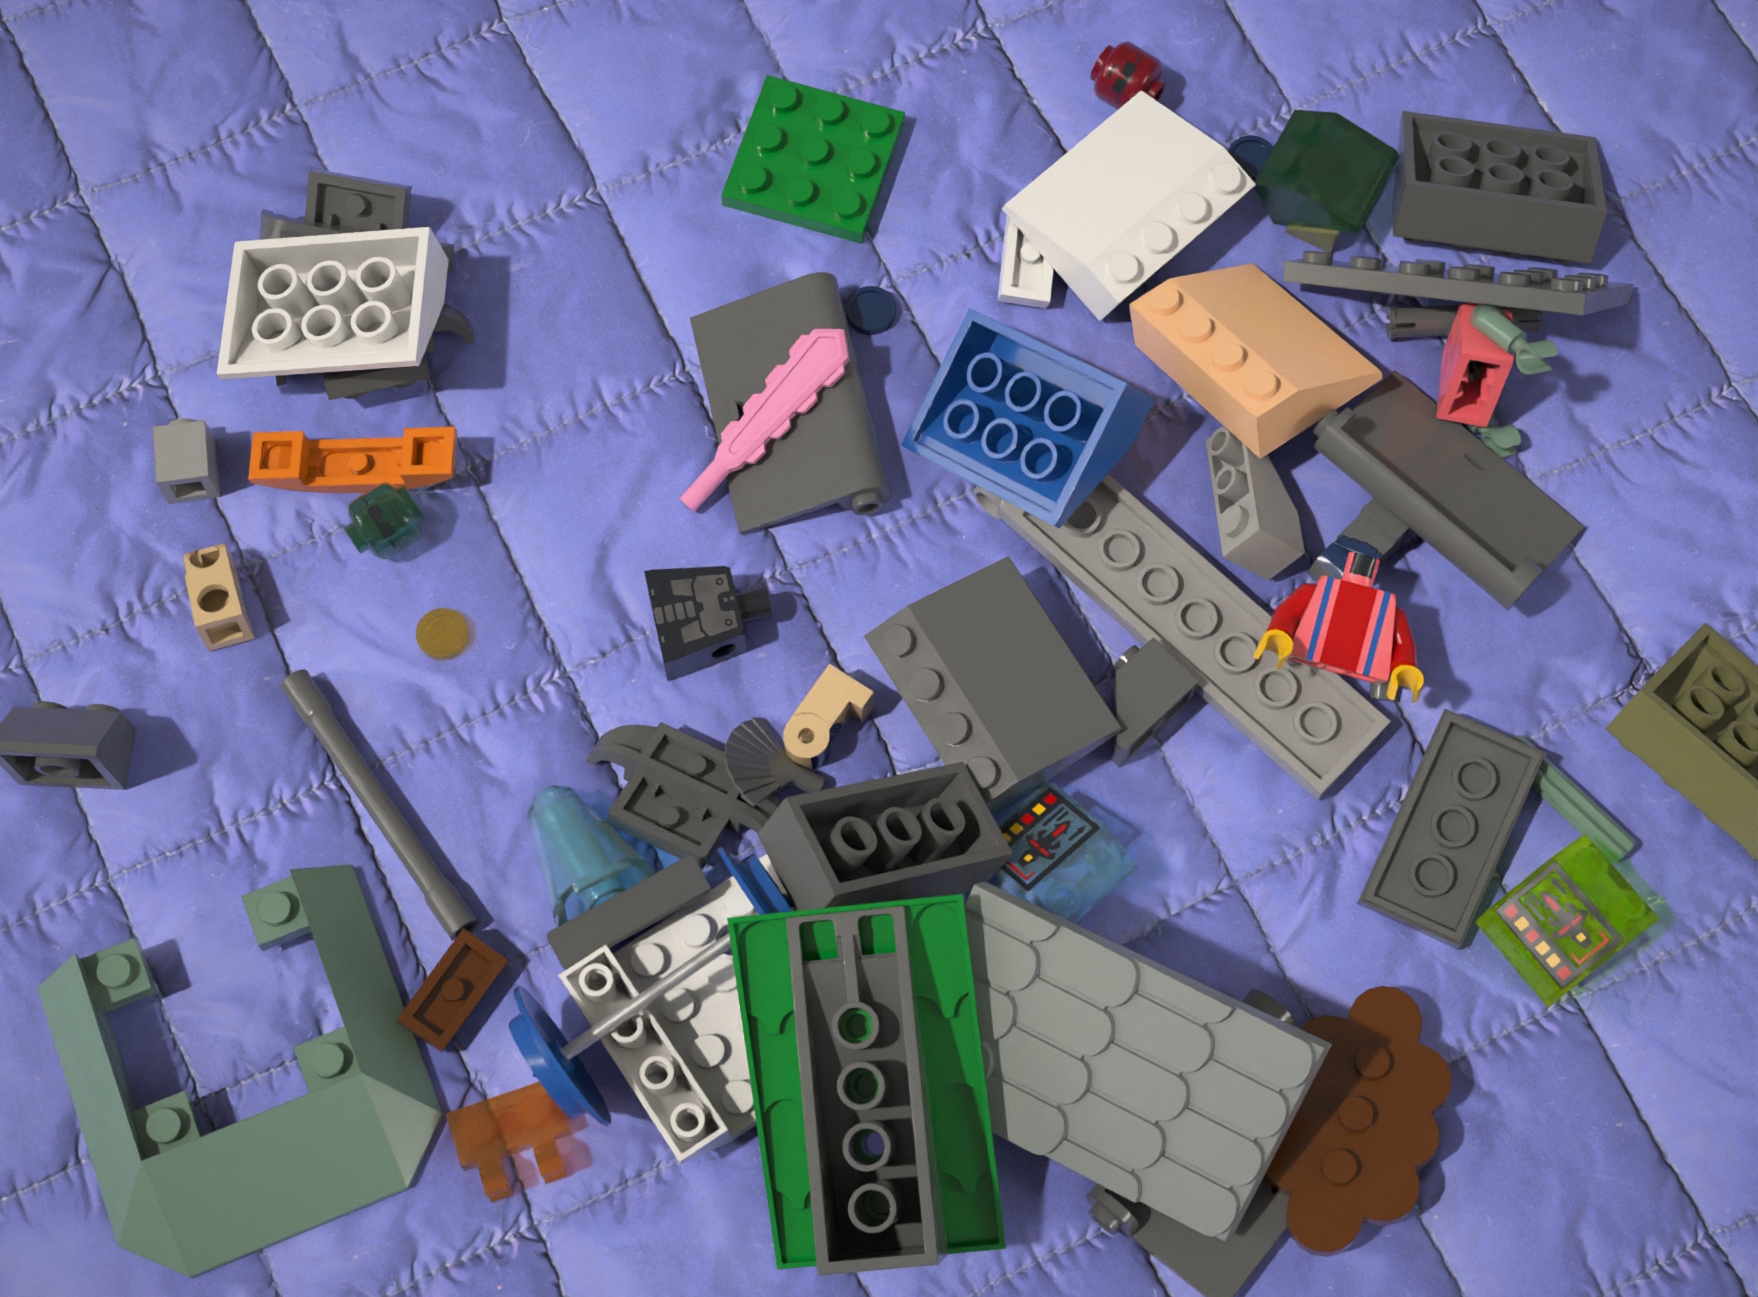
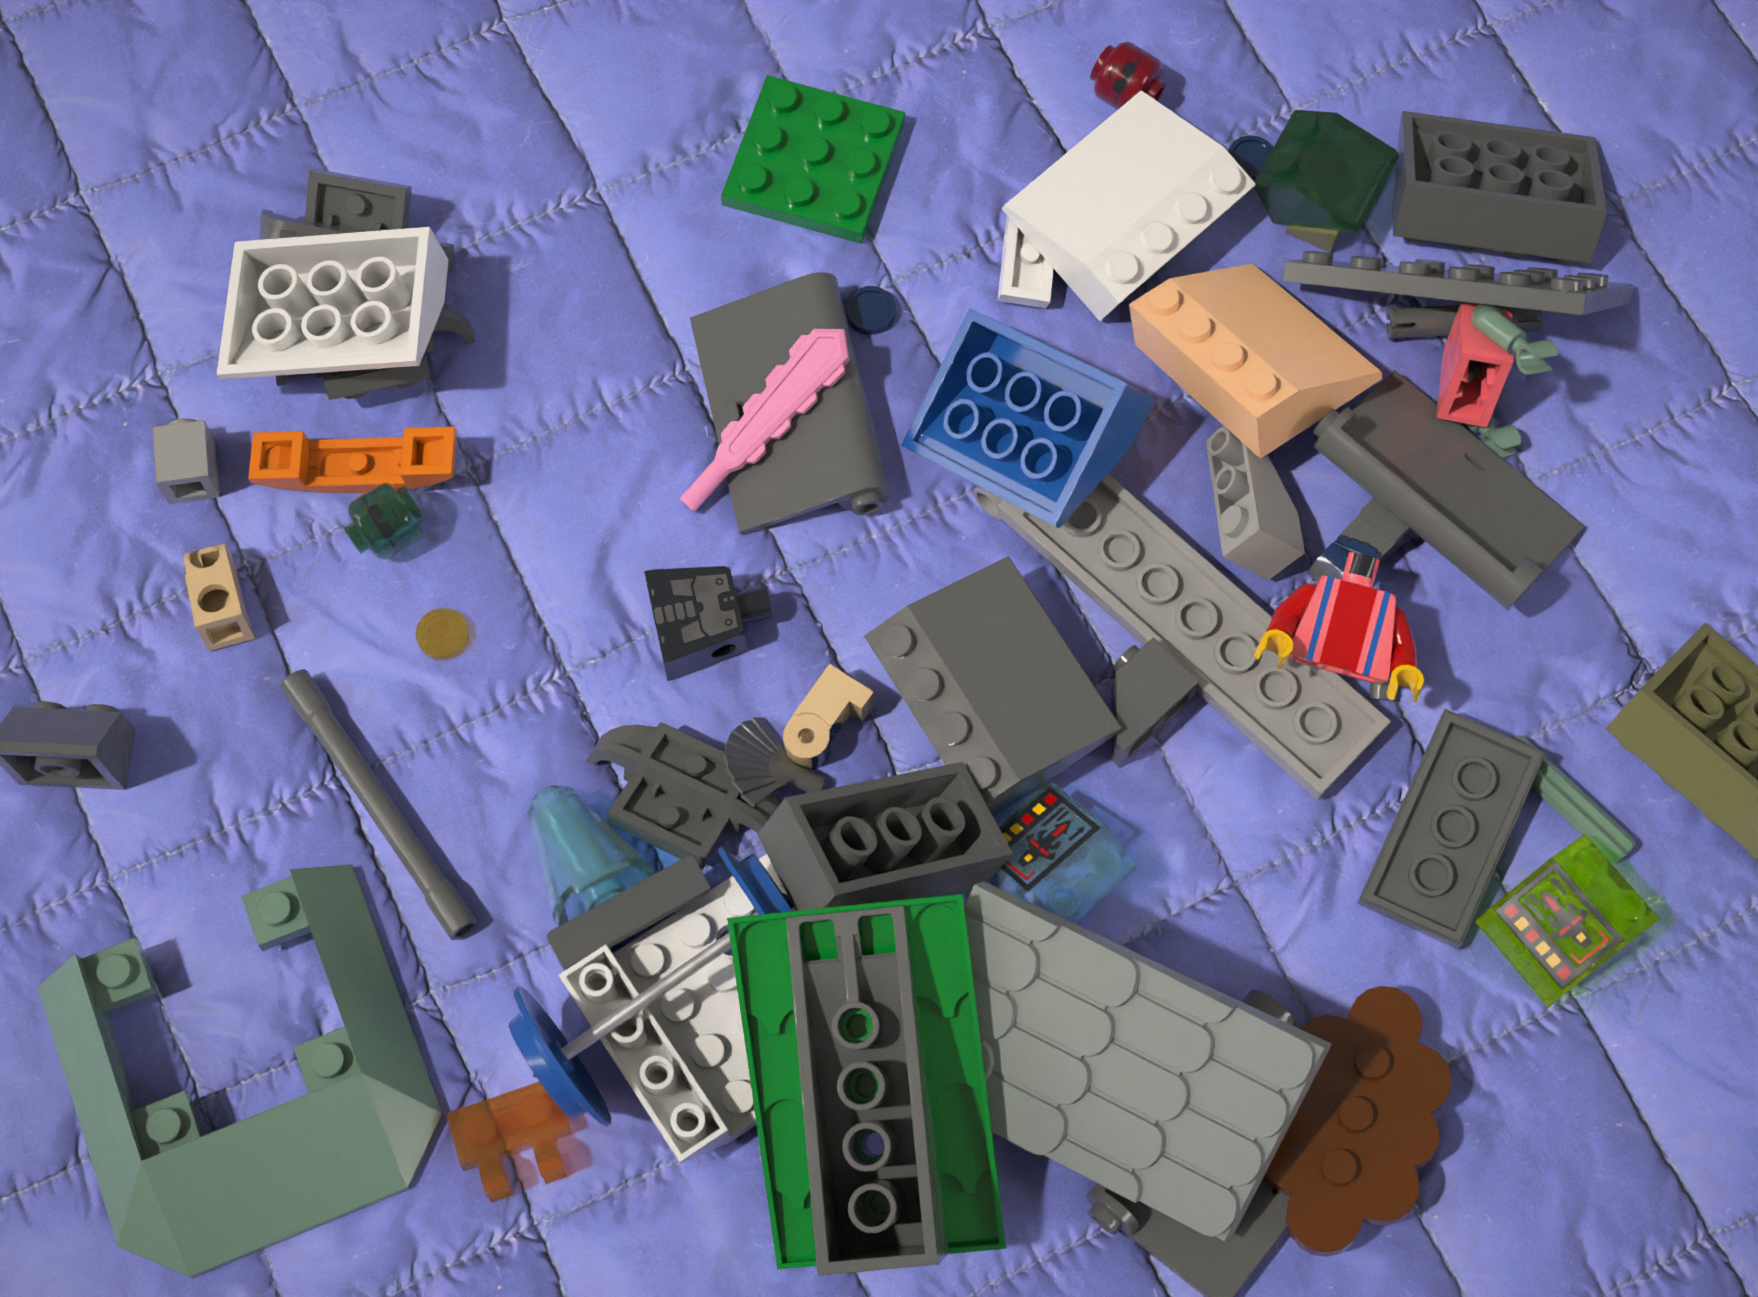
reddish brown plate [396,928,508,1053] -> none

